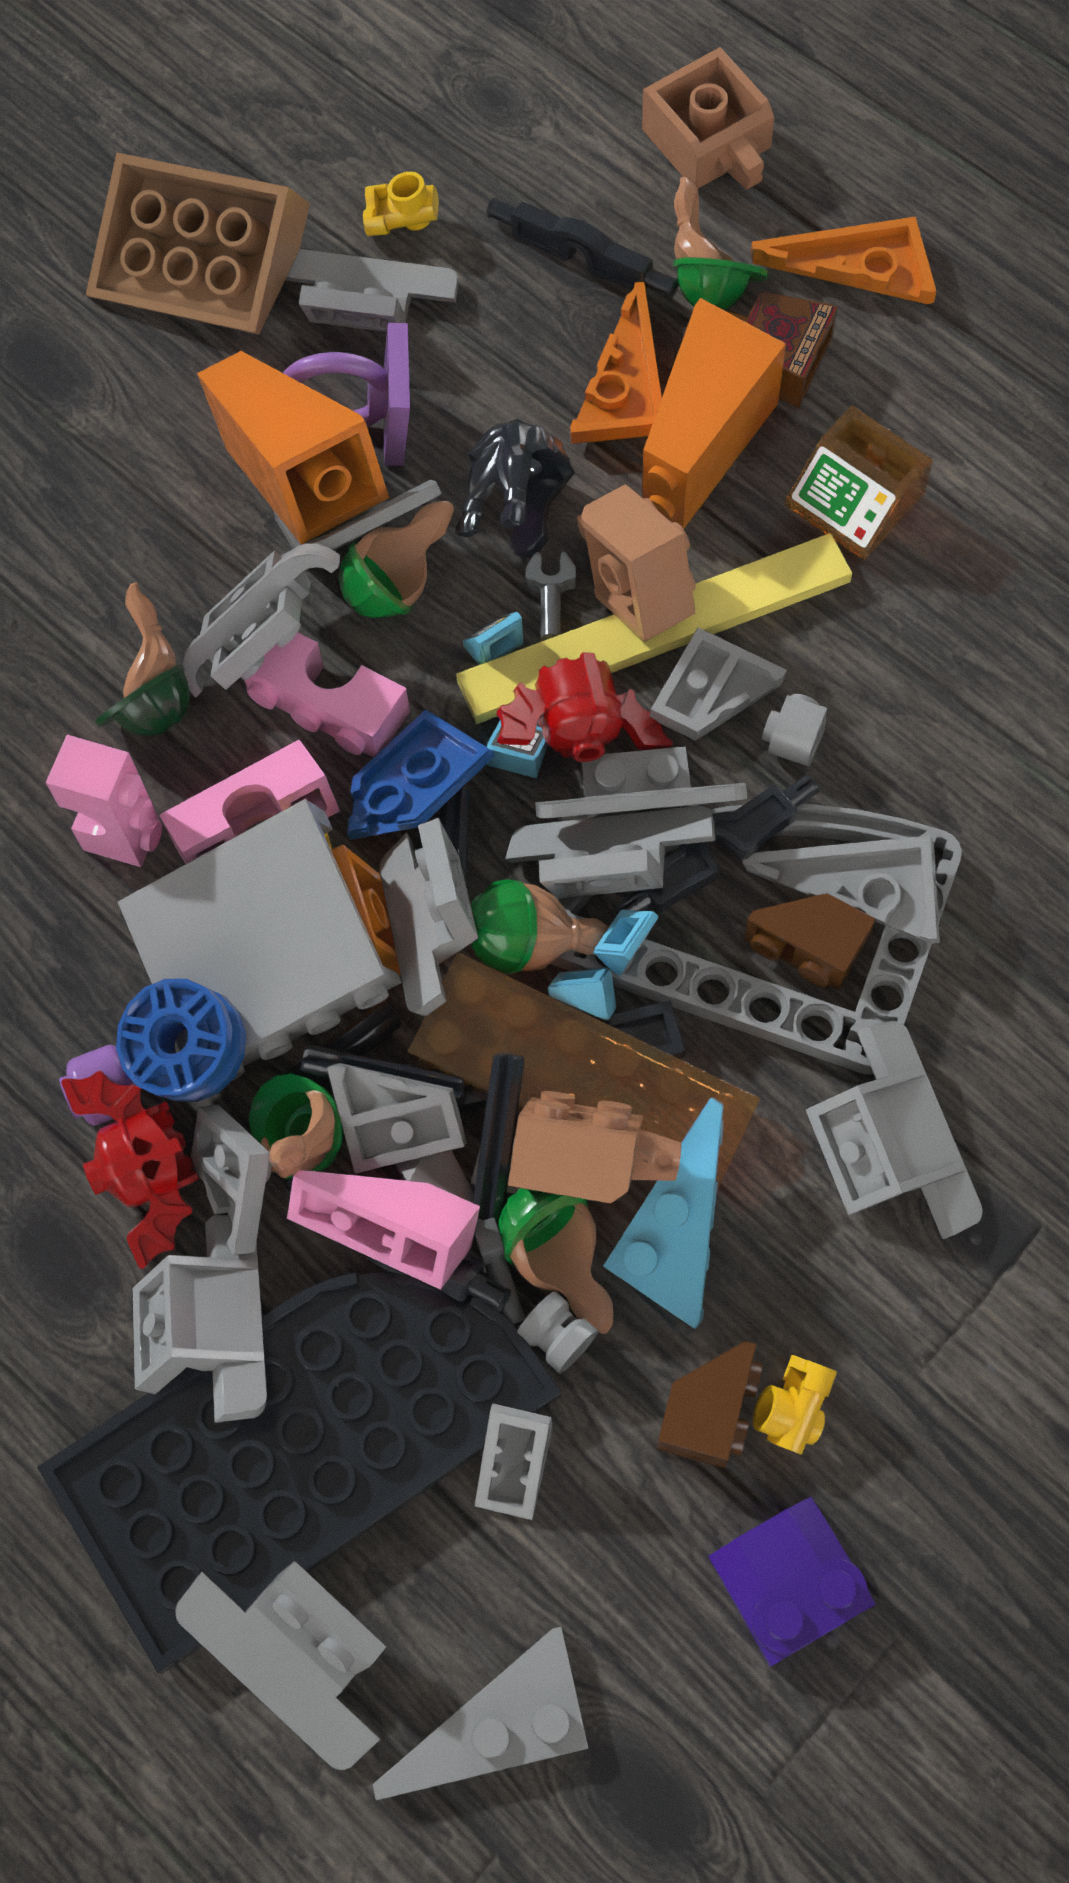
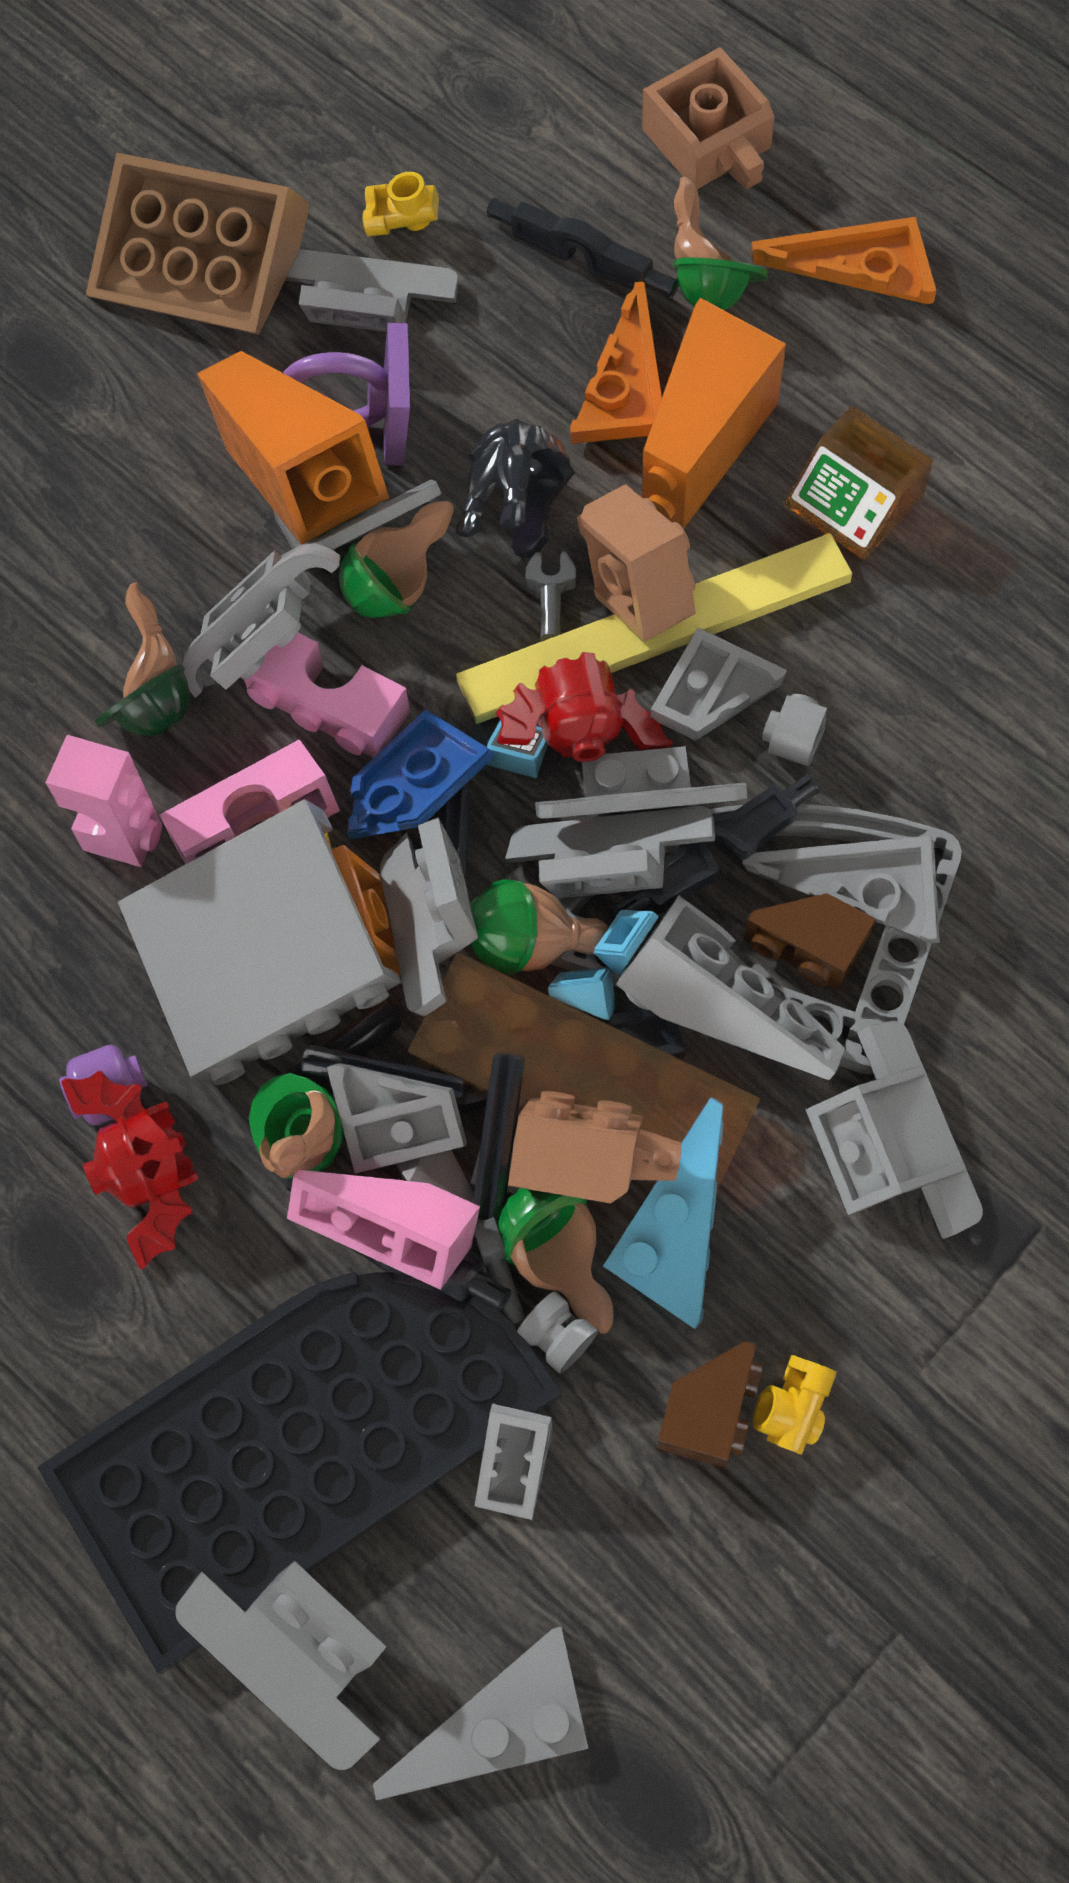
blue wheel [116,979,246,1102] -> none
light grey plate [133,1215,267,1422] -> none
light grey wing [191,1105,271,1255] -> none
medium azure slope [463,612,523,665] -> none
dark purple slope [708,1497,876,1667] -> none
torso [723,292,838,408] -> none
none -> light grey wedge [616,896,845,1080]

